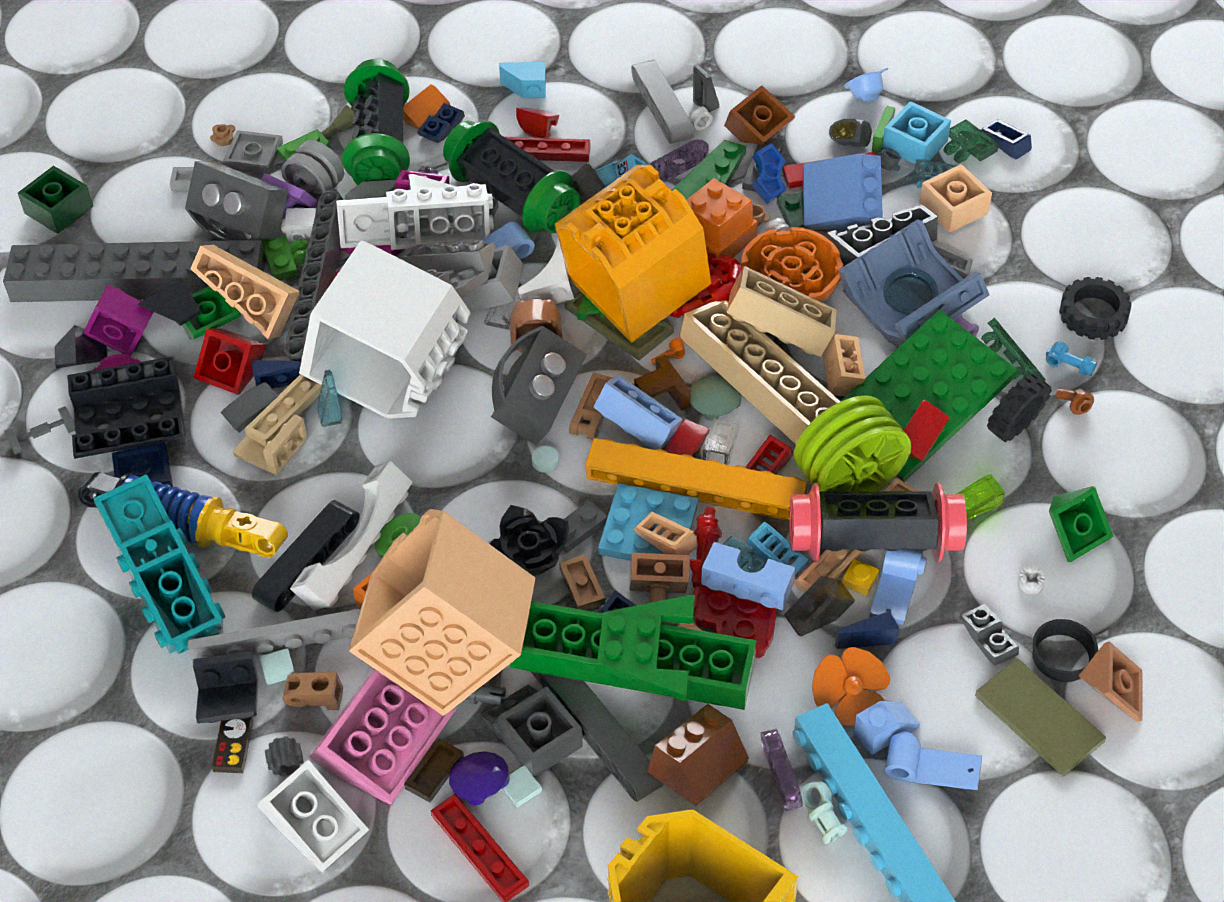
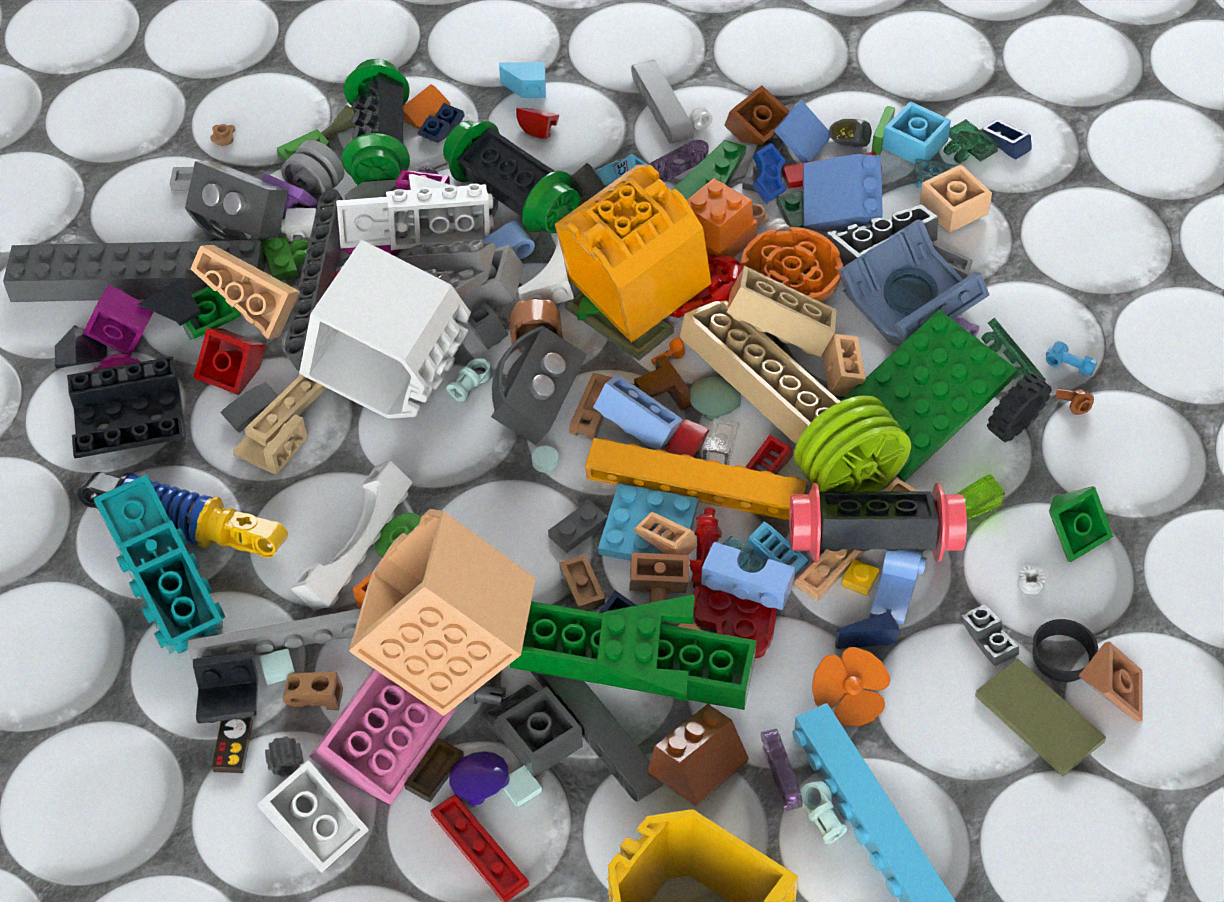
dark grey wheel [4,406,75,455] -> none
dark green brick [17,165,93,234] -> none
dark blue tile [112,442,173,487] -> none
light grey tile [223,130,283,174] -> none
dark blue slope [252,360,301,388] -> none
black beam [252,500,360,612] -> none
clear light blue slope [317,370,342,427] -> none
black brick [489,505,569,576] -> none
red tile [505,137,591,162] -> none
dark grey slope [693,63,719,112] -> none
clear smoke slope [784,576,855,637] -> none
light blue piece [844,68,888,102] -> none
light blue slope [854,701,920,755] -> none
dark grey plate [876,149,901,171] -> none
light blue door [885,731,982,790] -> none
red slope [904,400,949,462] -> none
black tyre [1059,277,1132,340] -> none
none -> light aqua connector [446,358,492,402]
none -> dark grey brick [468,302,509,349]
none -> medium blue tile [774,100,830,163]

